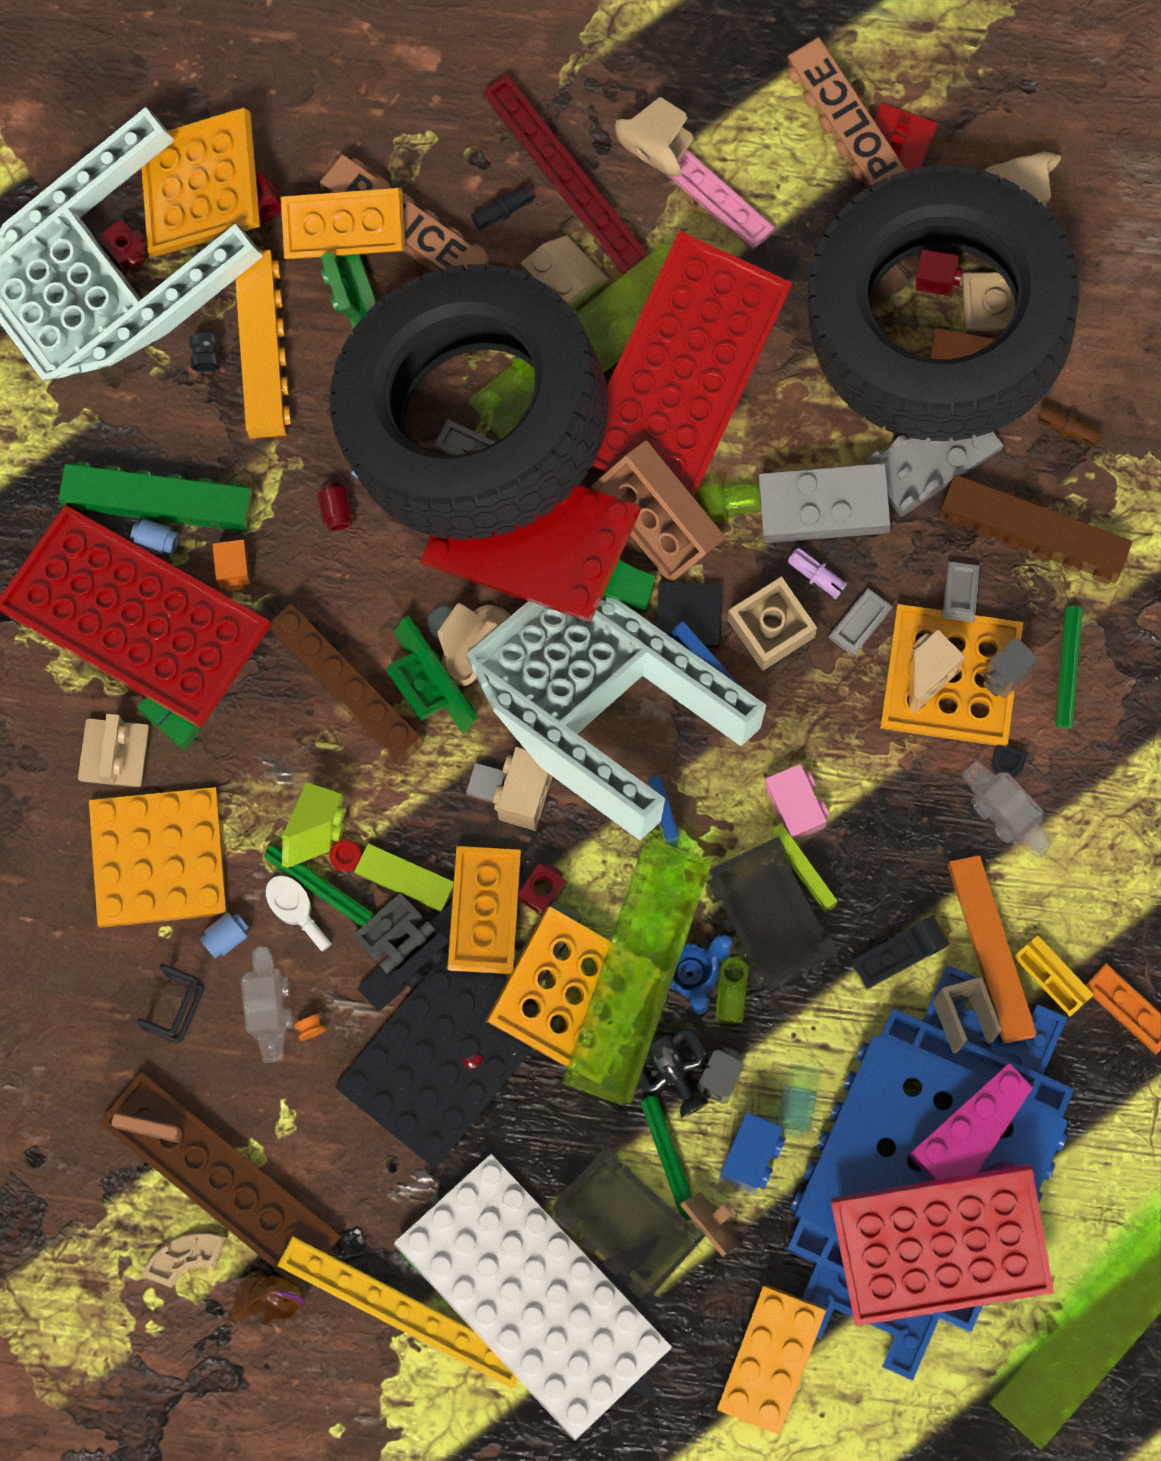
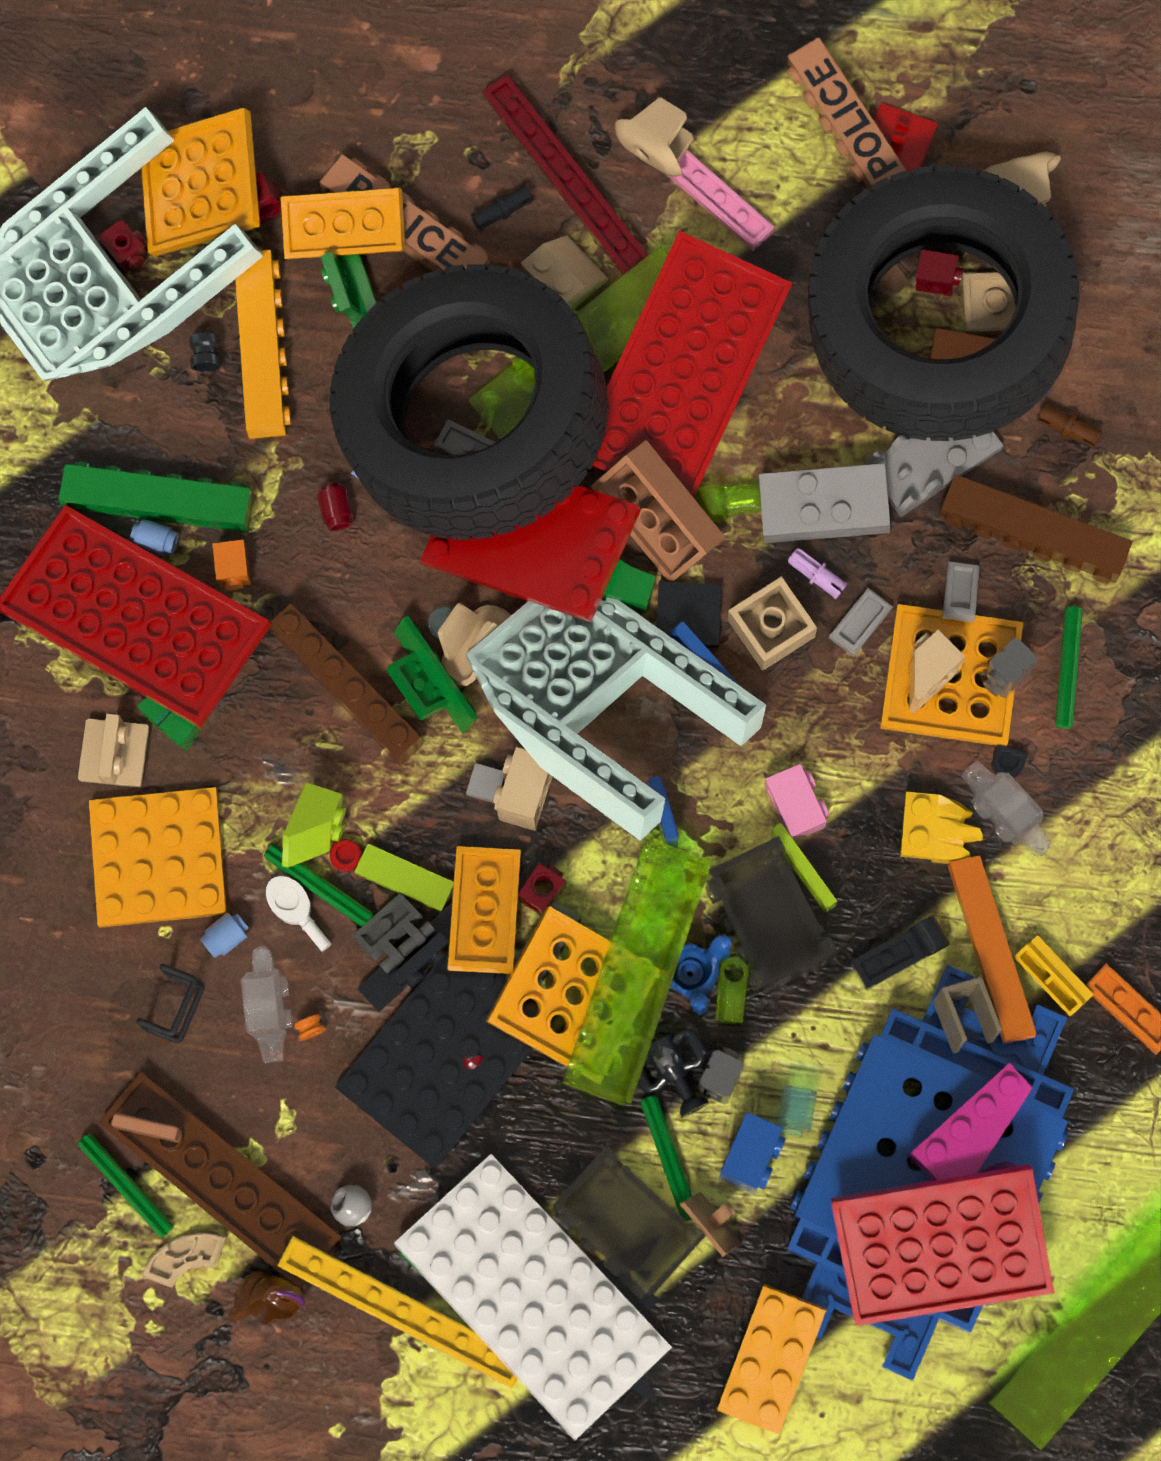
none -> green axle [78,1133,174,1238]
none -> light grey piece [331,1185,372,1226]
none -> yellow plate [900,792,983,864]

